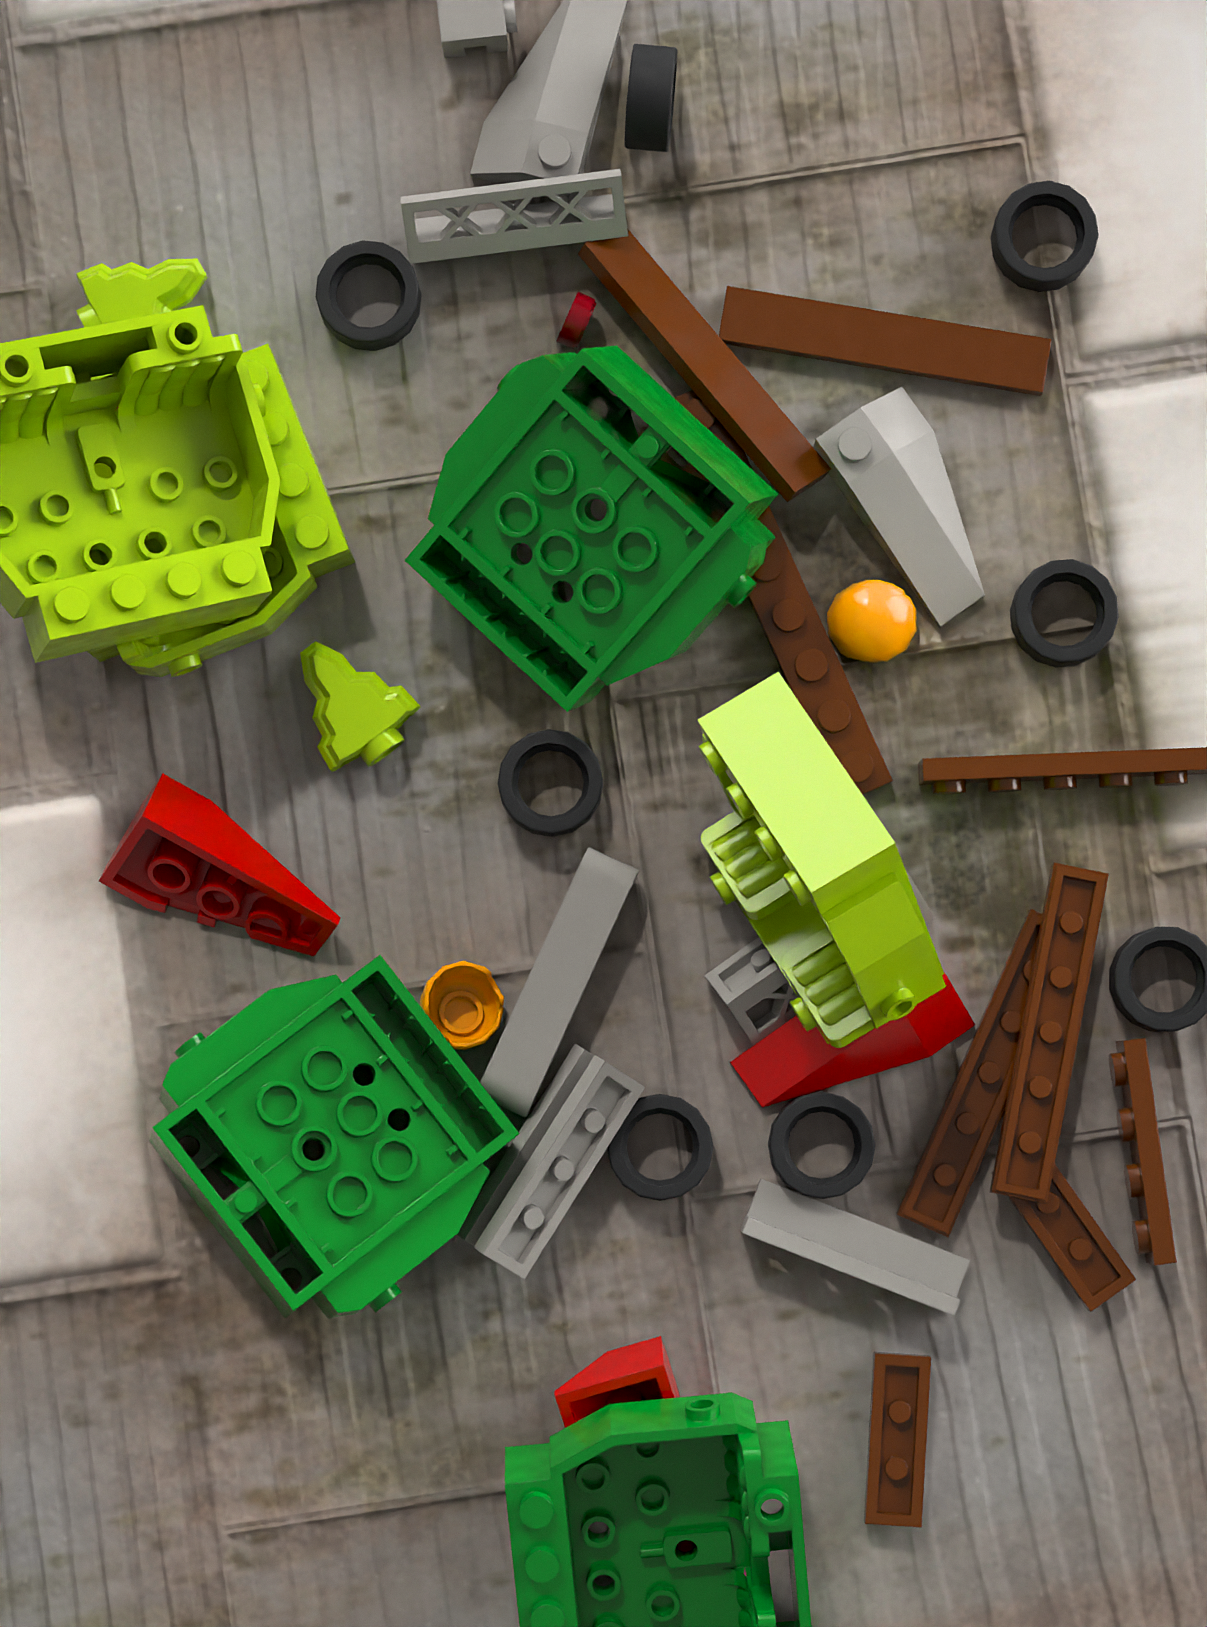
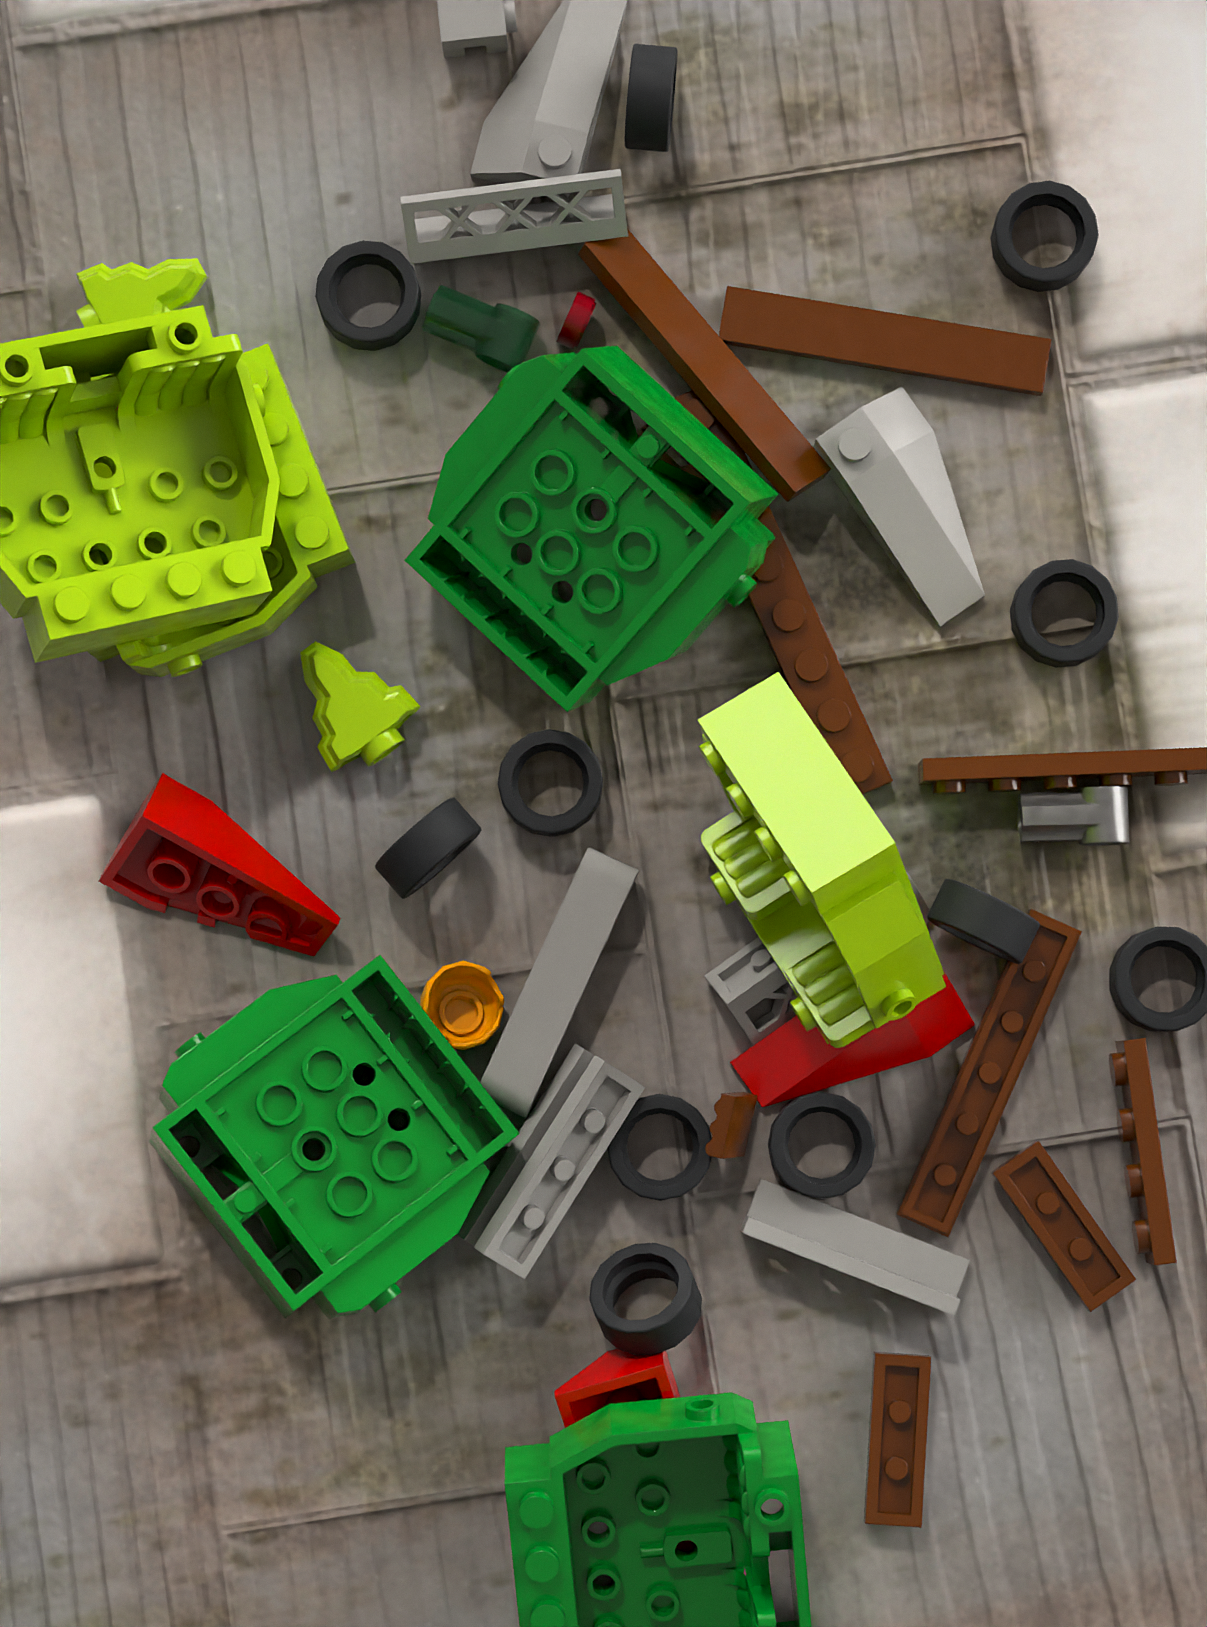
light orange hair [827,580,917,663] -> none
reddish brown tile [989,862,1109,1204] -> none
none -> black tyre [375,797,482,899]
none -> clear green piece [422,284,541,373]
none -> black tyre [589,1243,702,1355]
none -> reddish brown piece [705,1092,757,1159]
none -> black tyre [927,879,1040,964]
none -> flat silver piece [1017,786,1129,846]

